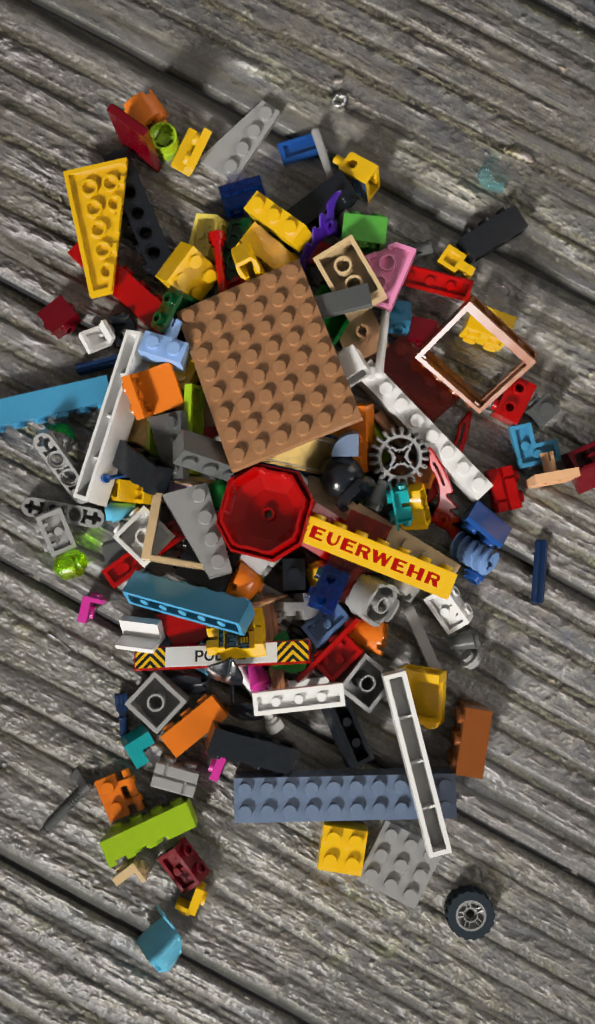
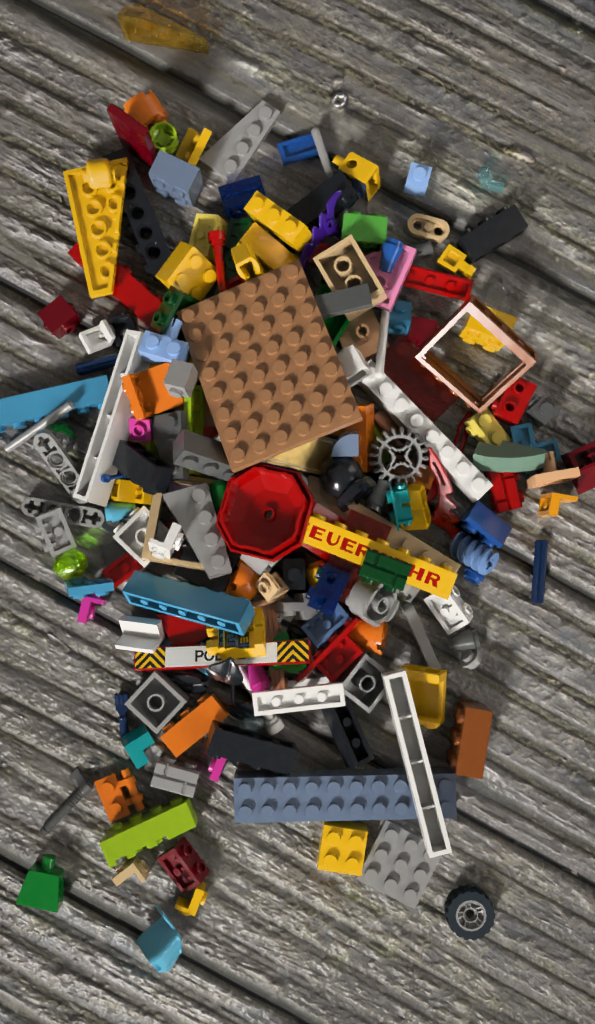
none -> light grey bar [4,401,74,453]
none -> green torso [16,854,64,913]
none -> dark azure plate [64,577,114,599]
none -> yellow head [82,158,116,190]
none -> clear yellow wedge [117,4,209,55]
none -> dark pink bracket [129,416,152,441]
none -> sand blue brick [148,150,204,208]
none -> white bracket [148,522,184,560]
none -> light grey brick [163,359,199,398]
none -> clear light blue tile [237,718,266,731]
none -> tan bracket [255,571,289,602]
none -> dark green brick [357,548,412,593]
none -> blue cone [379,238,404,274]
none -> light blue brick [403,162,432,197]
none -> tan plate [406,213,450,243]
none -> light yellow bracket [464,408,511,446]
none -> sand green slope [473,440,546,472]
none -> light orange panel [537,492,578,517]

